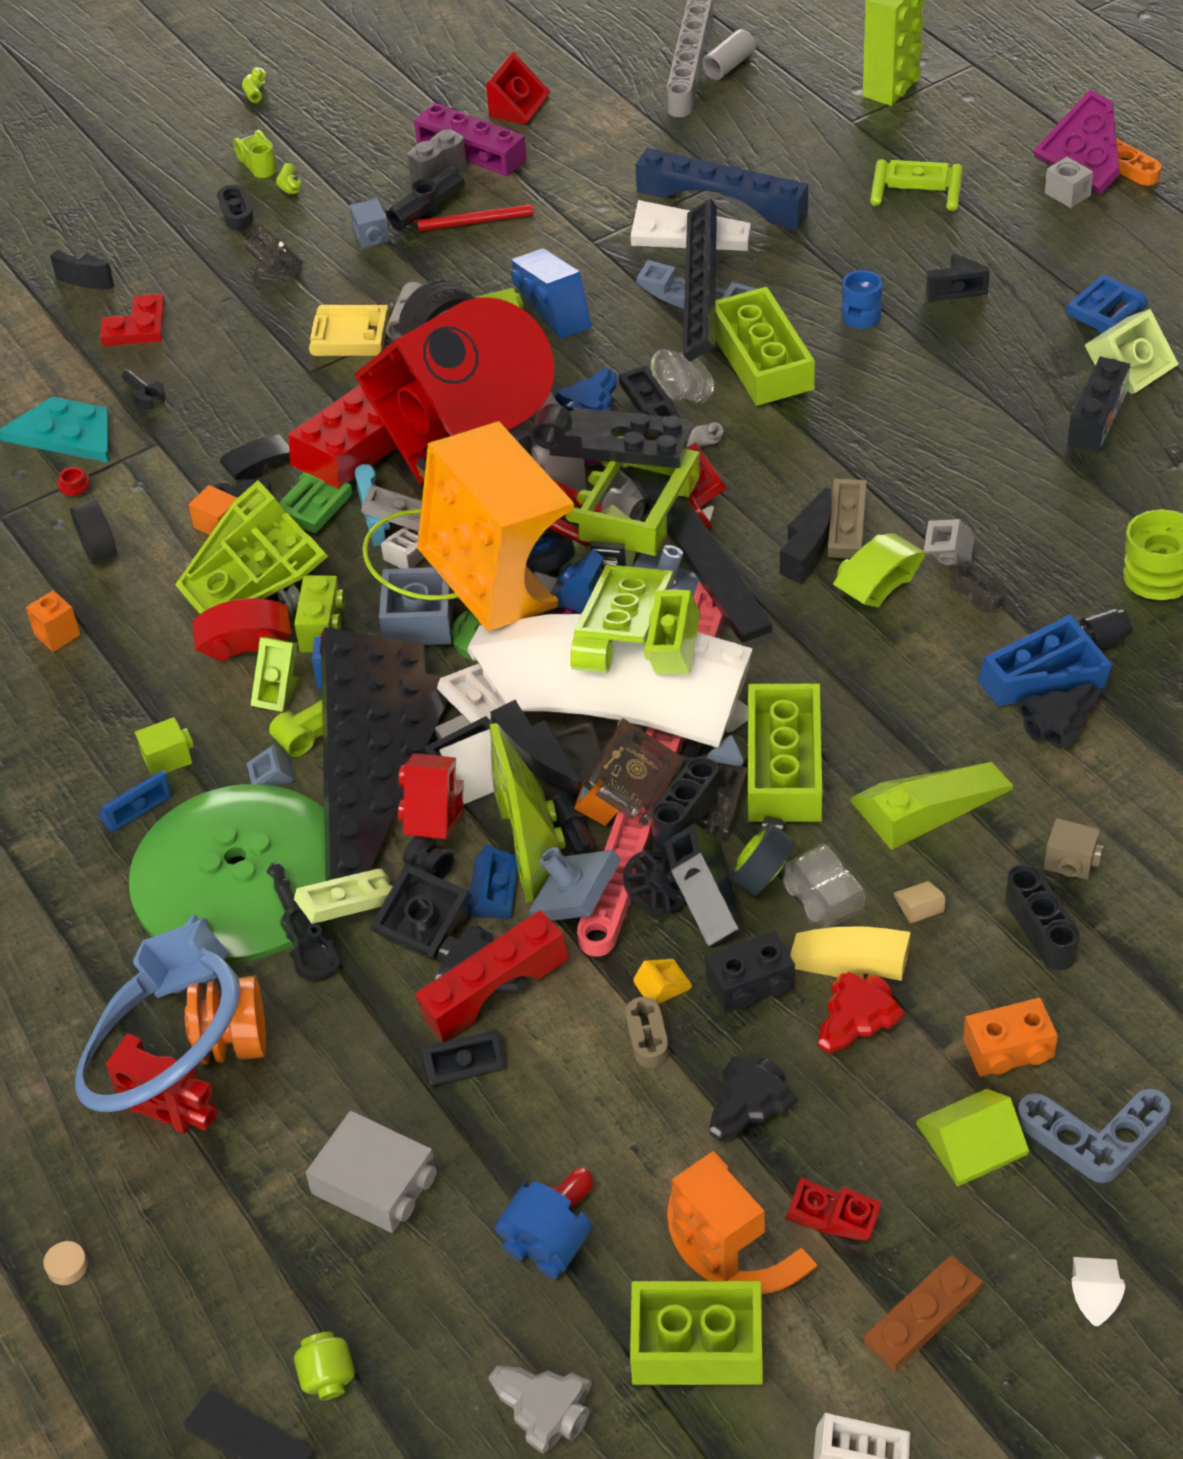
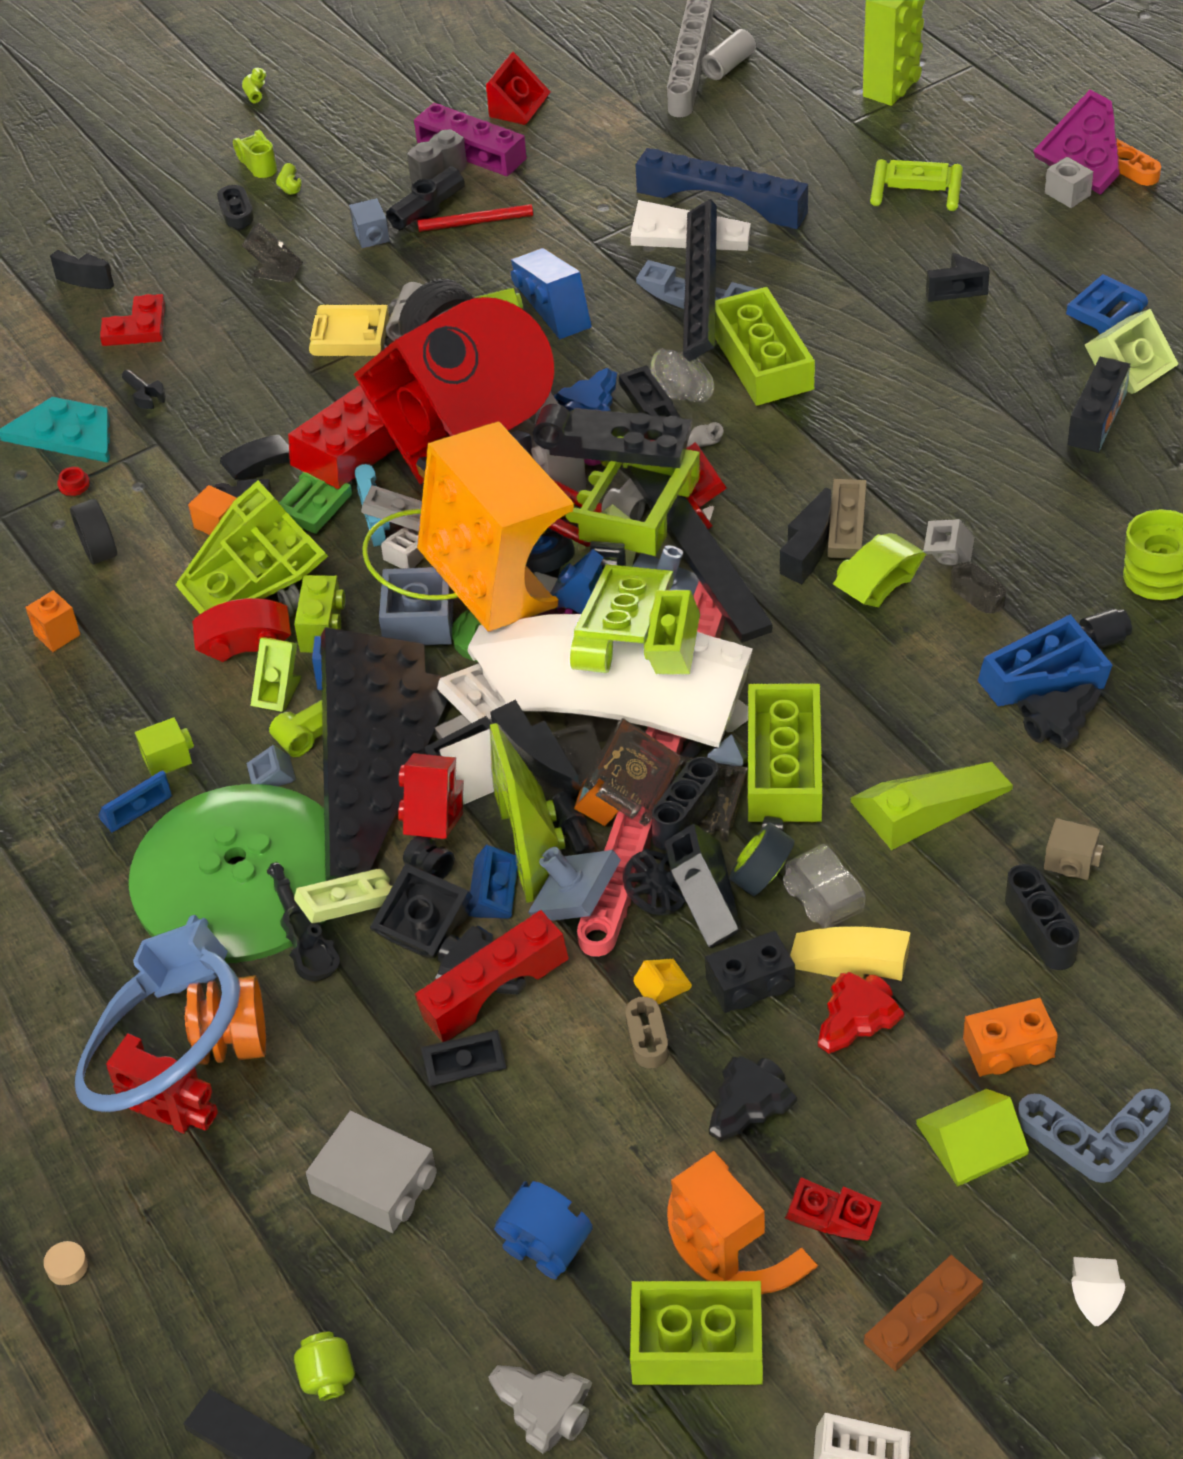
red arm [548,1167,593,1208] -> none
blue wheel [841,270,882,329] -> none
tan slope [894,881,945,924] -> none

